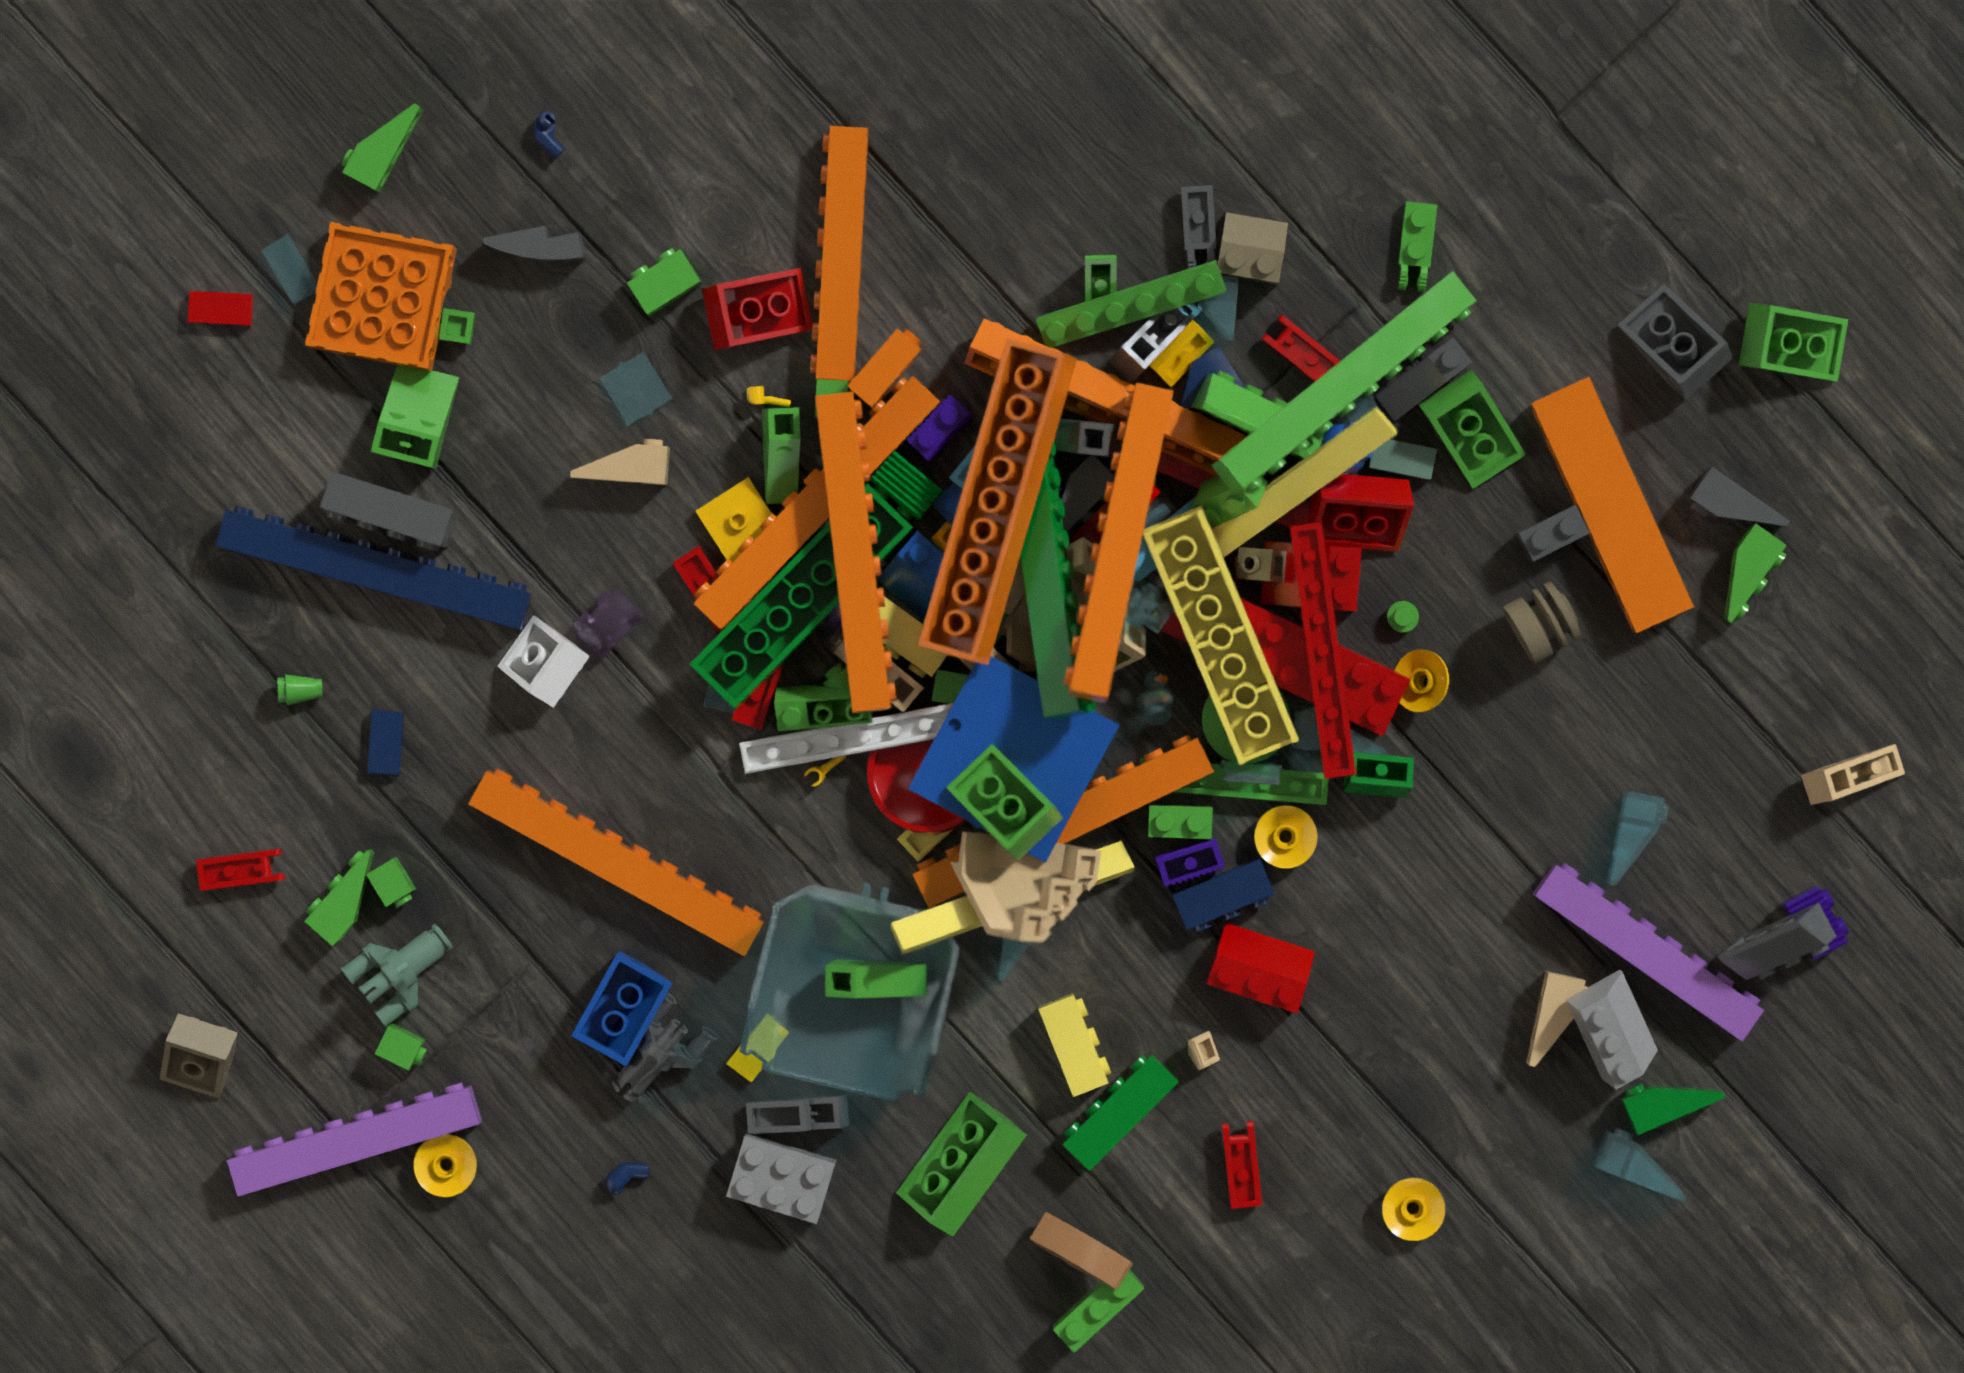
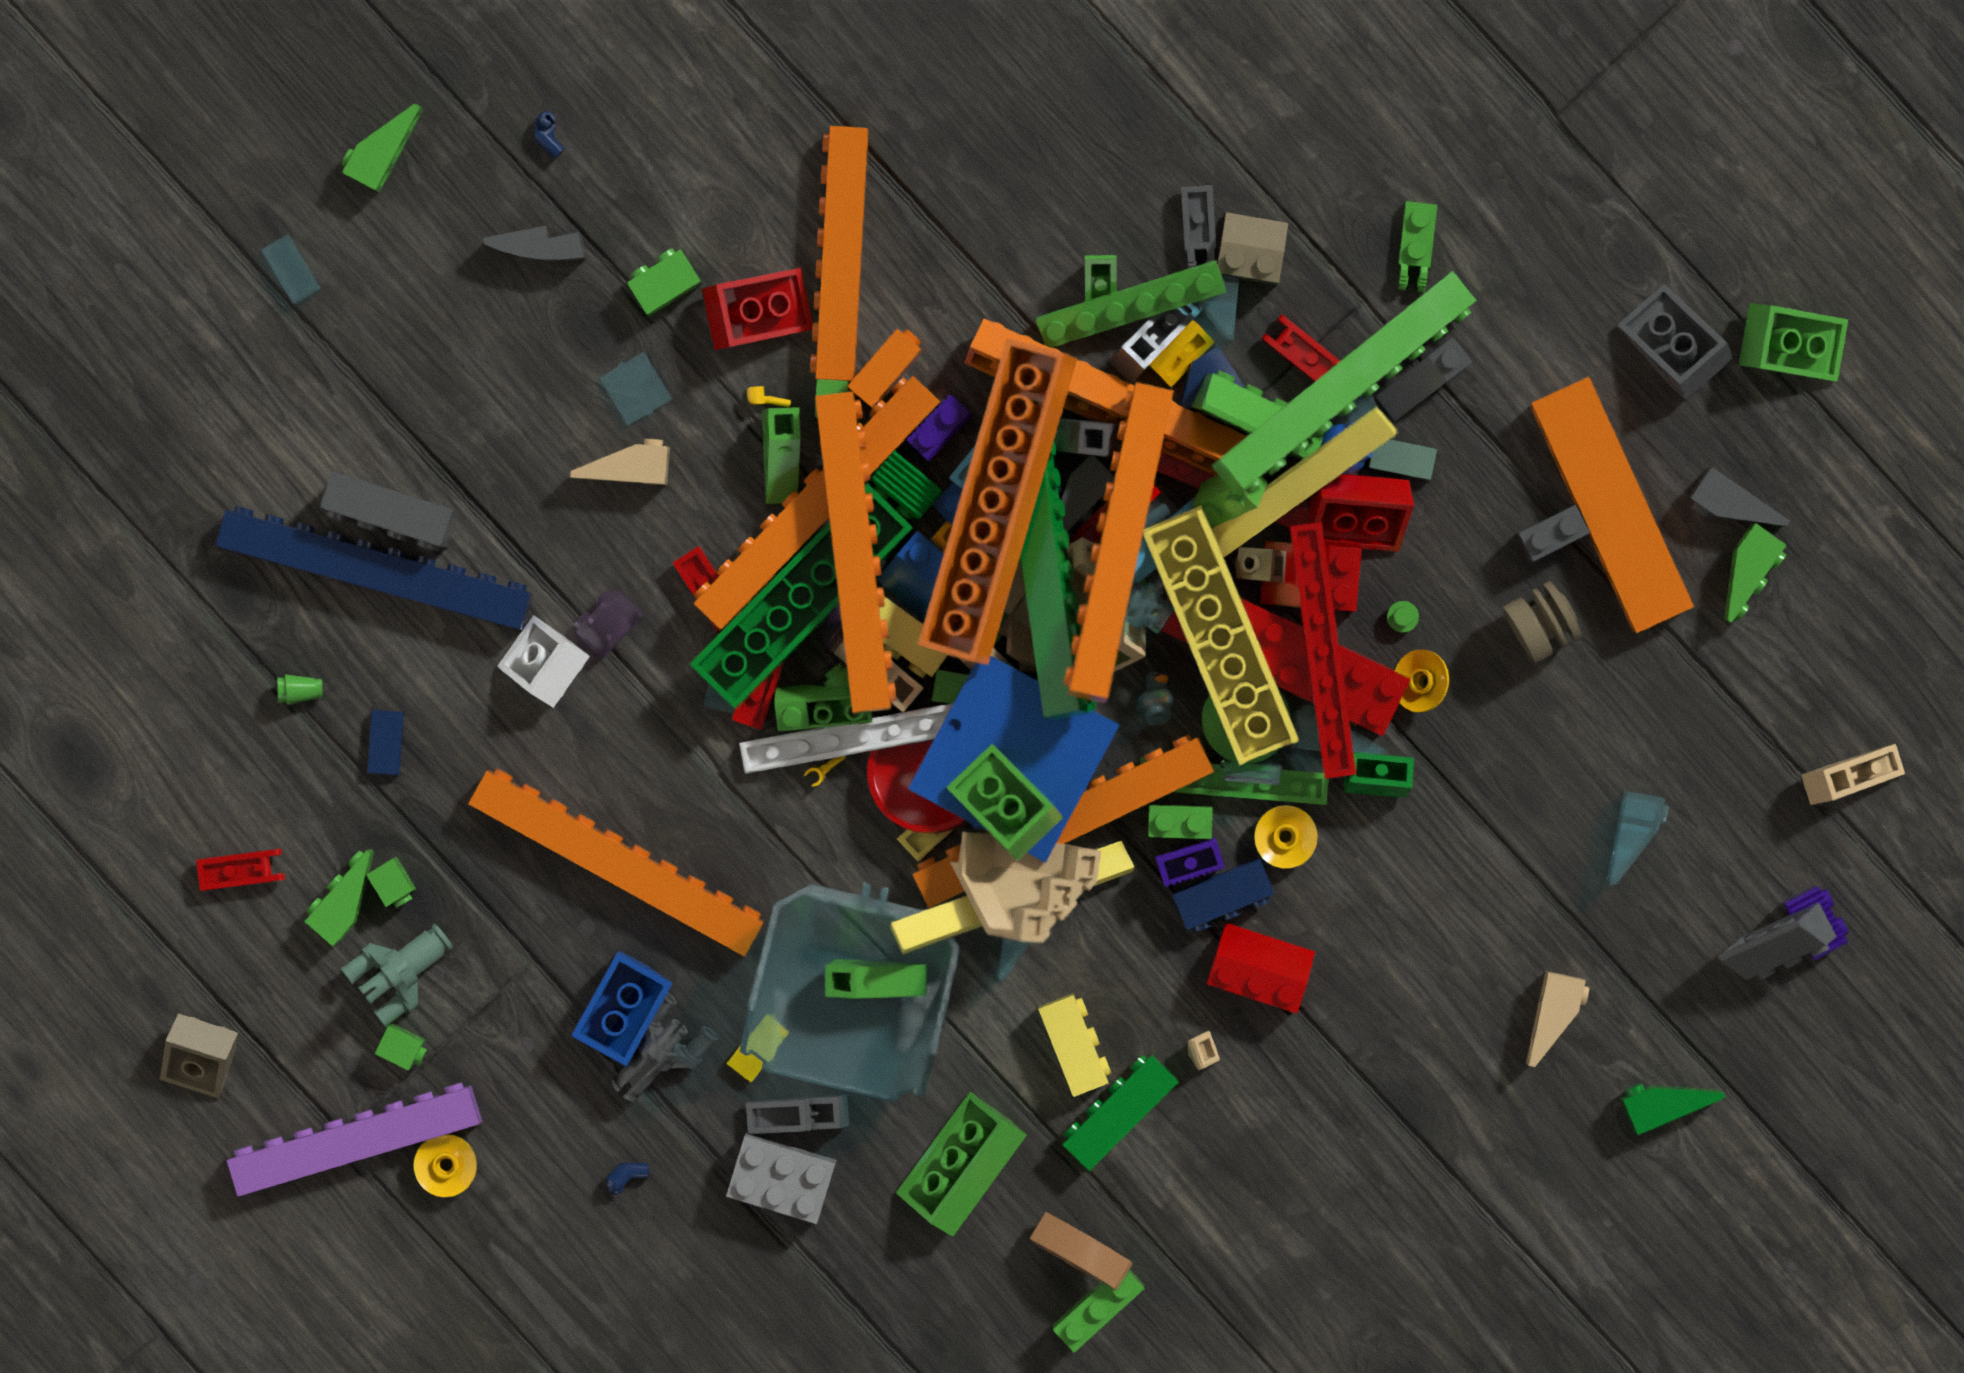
red tile [188,291,254,326] -> none
orange piece [305,222,457,372] -> none
bright green slope [371,365,460,469] -> none
bright green plate [439,308,476,345] -> none
yellow plate [696,477,772,562] -> none
red hinge [1222,1121,1262,1209] -> none
yellow dish [1382,1178,1445,1241] -> none
bright green slope [1418,370,1526,489] -> none
medium lavender brick [1532,863,1764,1041] -> none
light grey slope [1566,970,1658,1090] -> none
clear light blue slope [1592,1128,1687,1202] -> none

